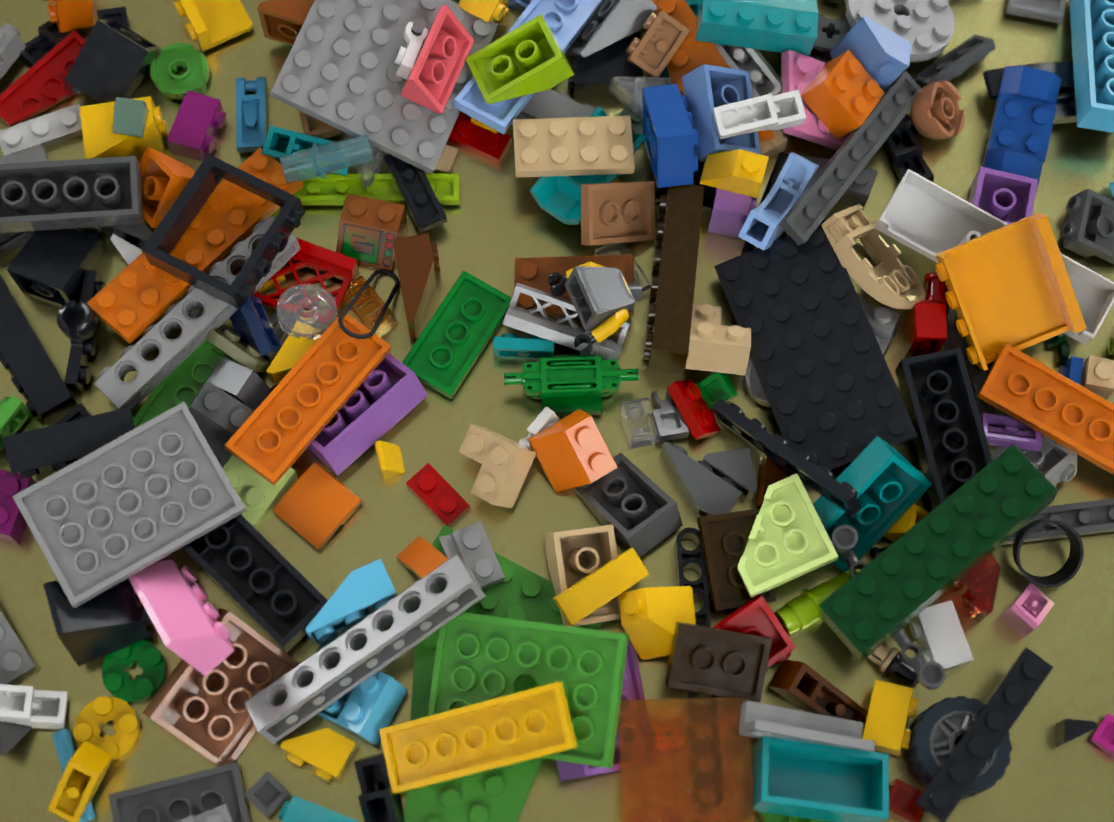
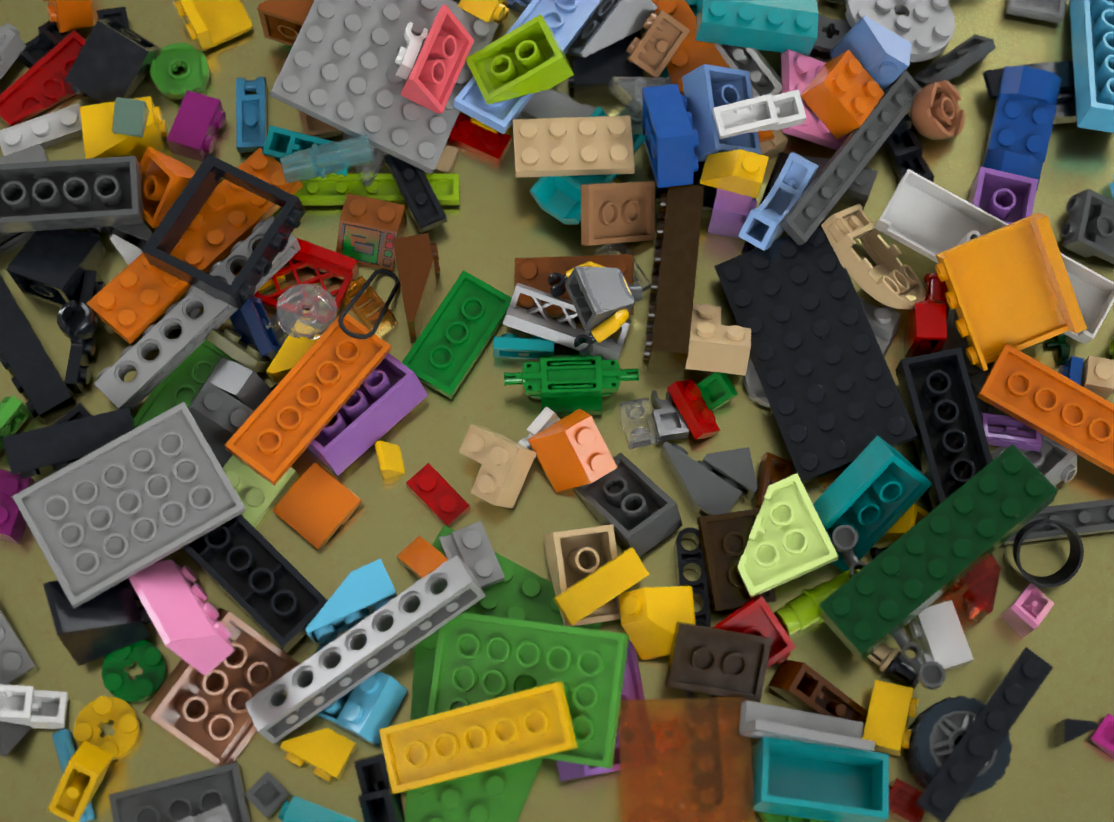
black plate [712,399,861,517] -> none

